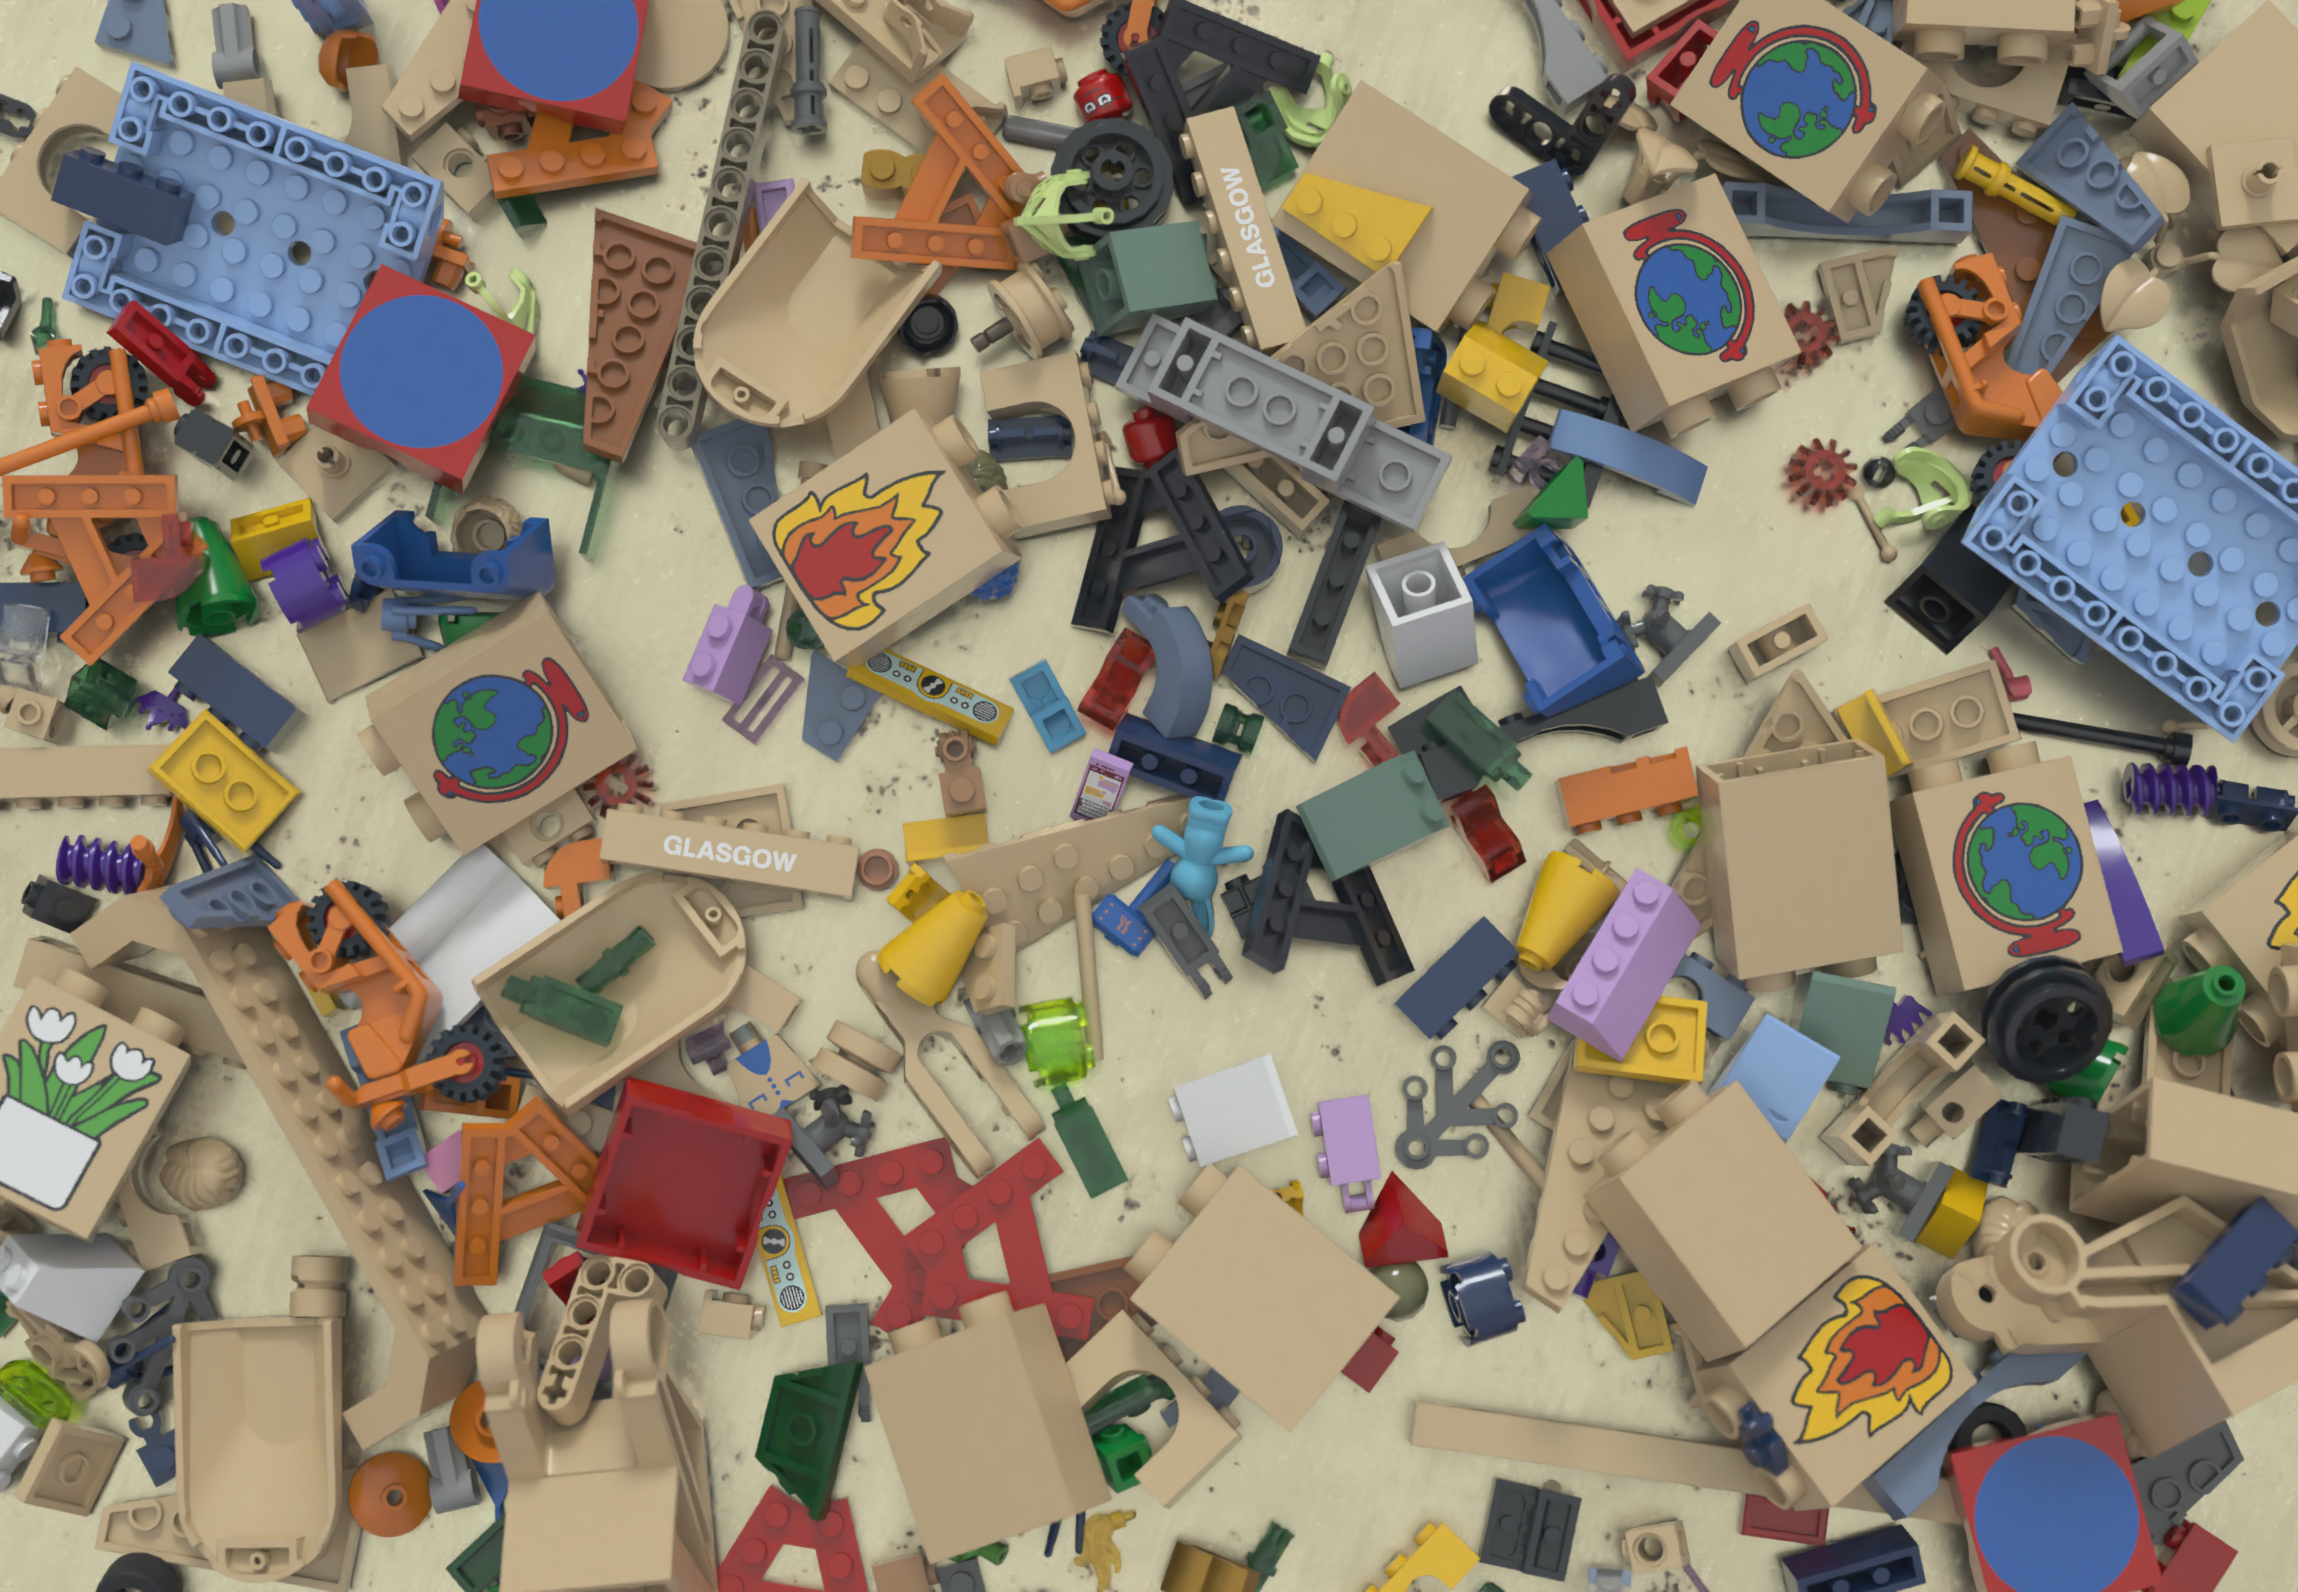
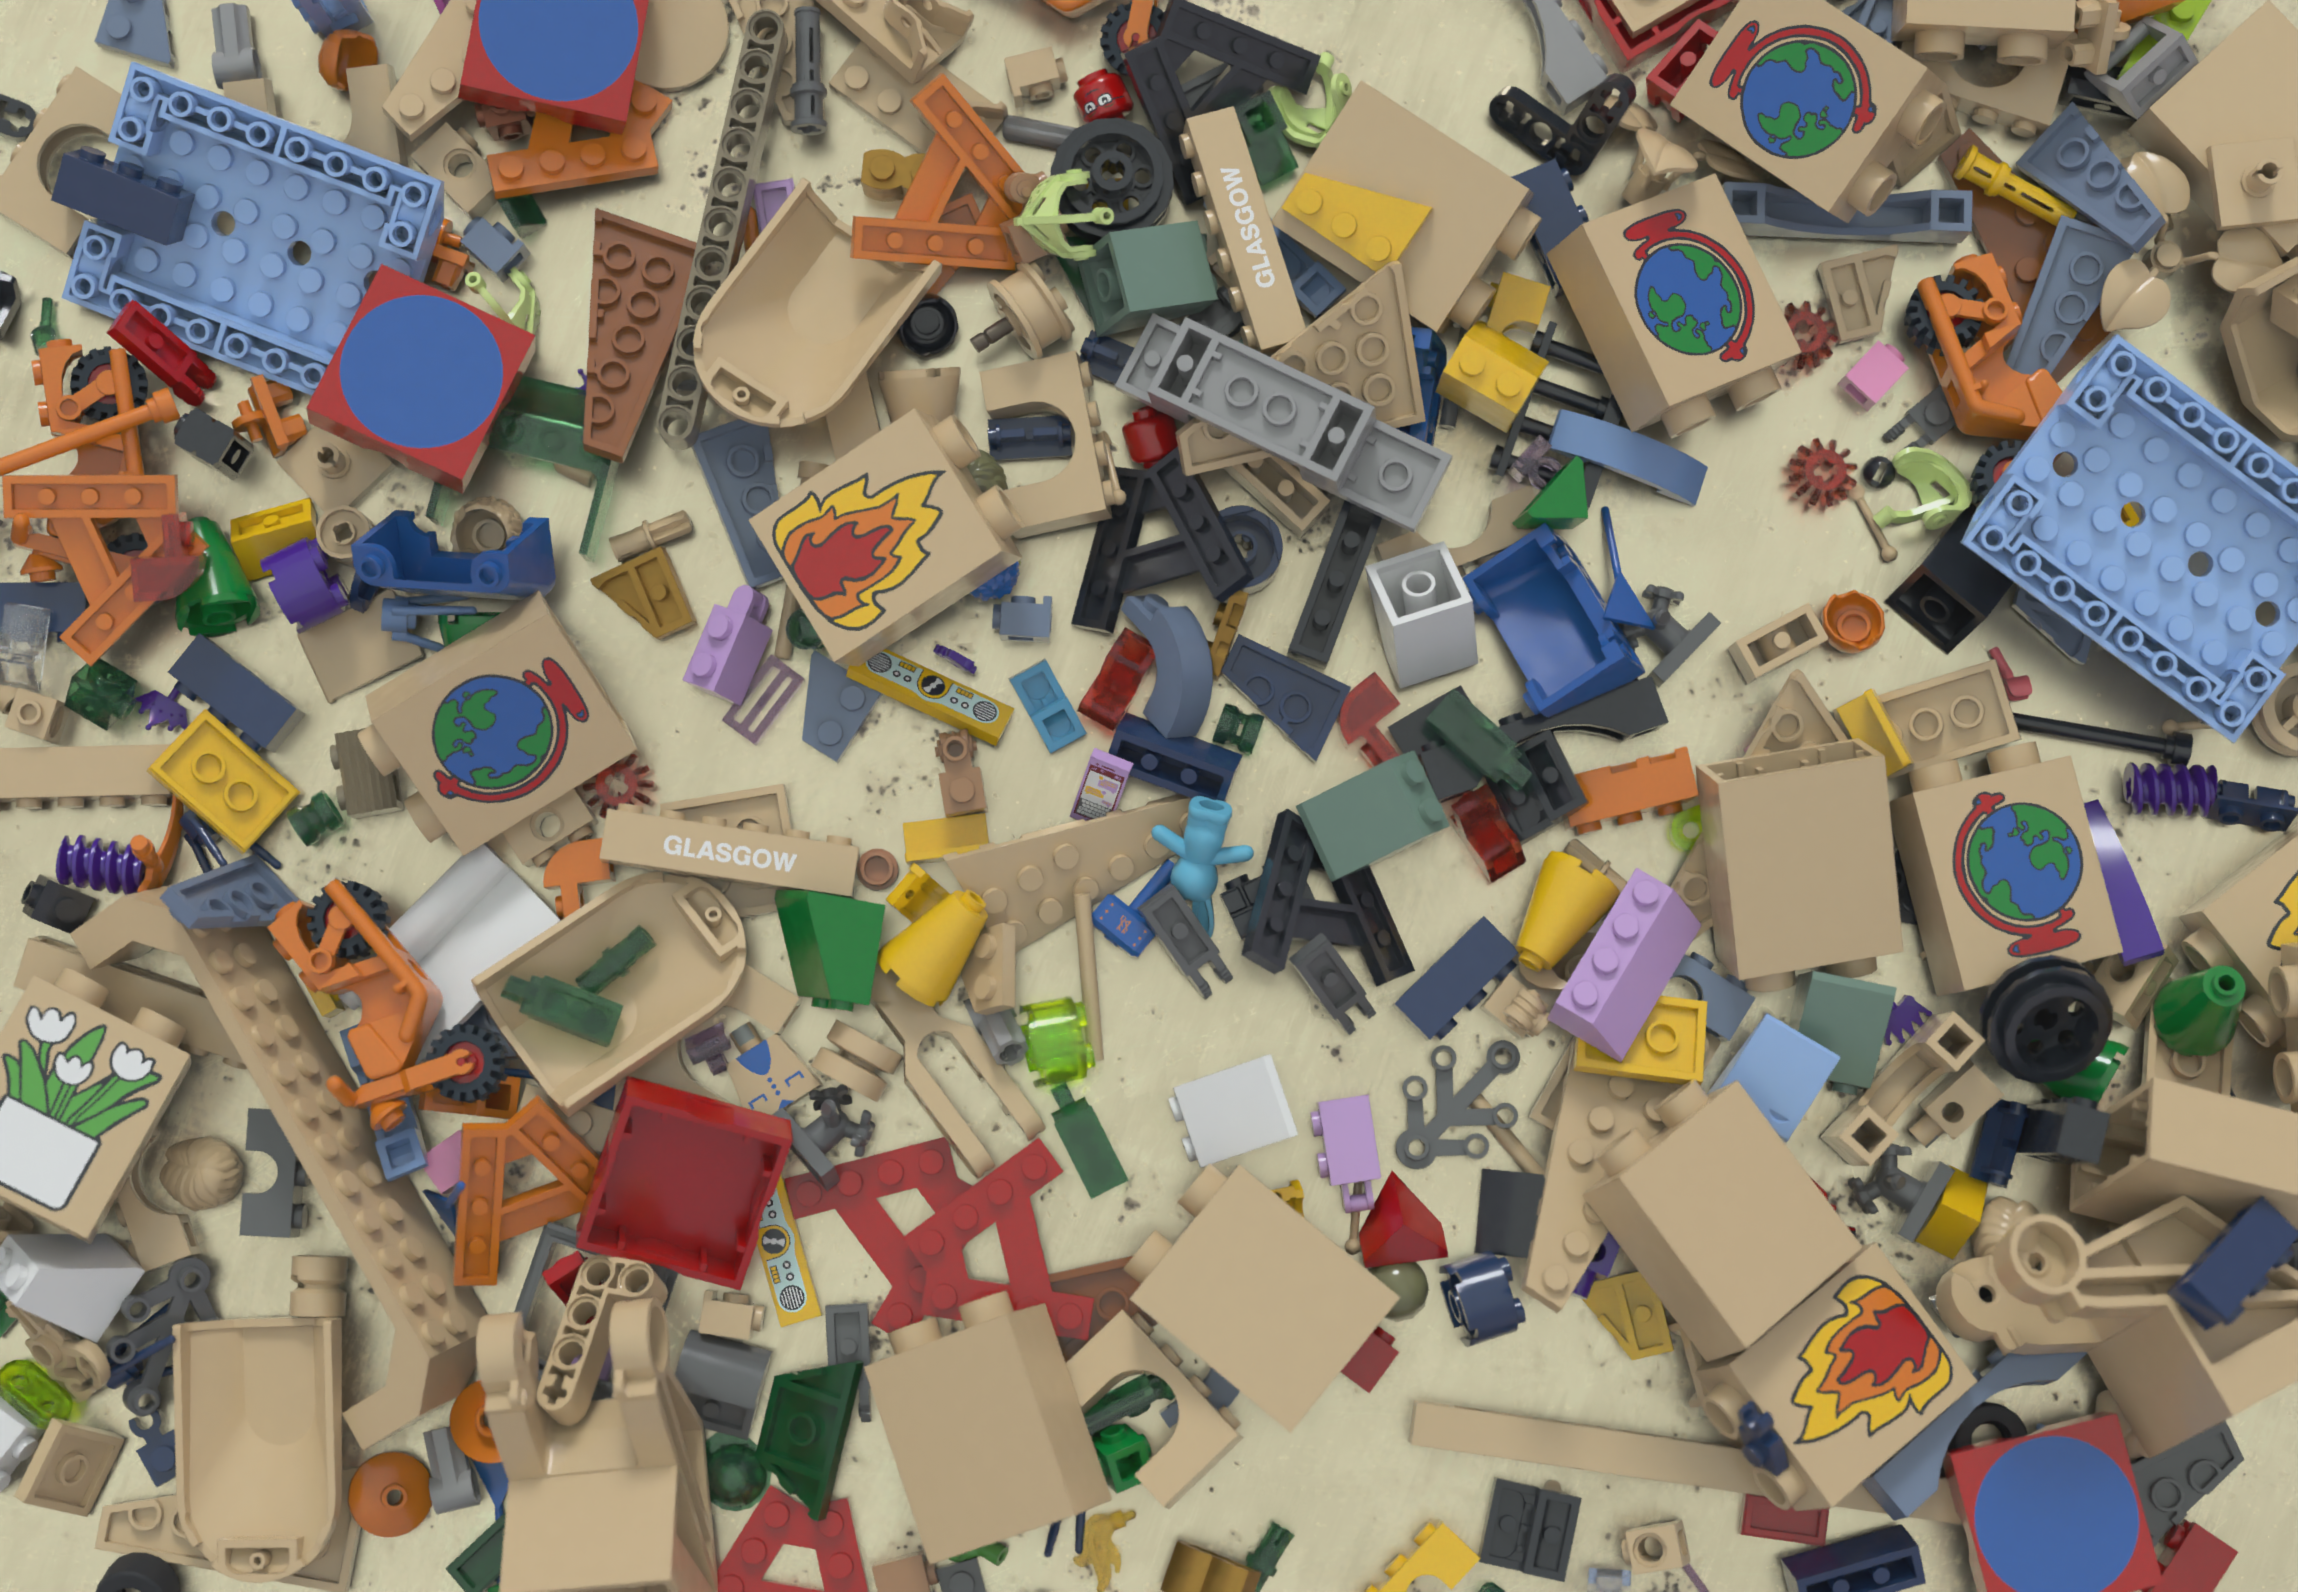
none -> dark grey arch [239,1108,310,1238]
none -> clear green wheel [286,790,345,847]
none -> tan wheel [316,505,376,568]
none -> dark tan brick [330,728,404,819]
none -> sand blue brick [460,216,531,283]
none -> pearl gold wing [590,546,697,640]
none -> tan axle [609,510,692,563]
none -> dark grey brick [675,1329,772,1440]
none -> clear green piece [705,1432,772,1512]
none -> green slope [774,890,885,1012]
none -> dark purple piece [933,644,977,674]
none -> sand blue brick [992,596,1053,643]
none -> dark grey hinge [1289,933,1376,1035]
none -> tan hinge [1345,1181,1363,1255]
none -> black slope [1474,1169,1545,1258]
none -> black slope [1484,729,1589,845]
none -> blue piece [1601,506,1656,630]
none -> orange hair [1821,590,1885,653]
none -> bright pink brick [1838,340,1909,412]

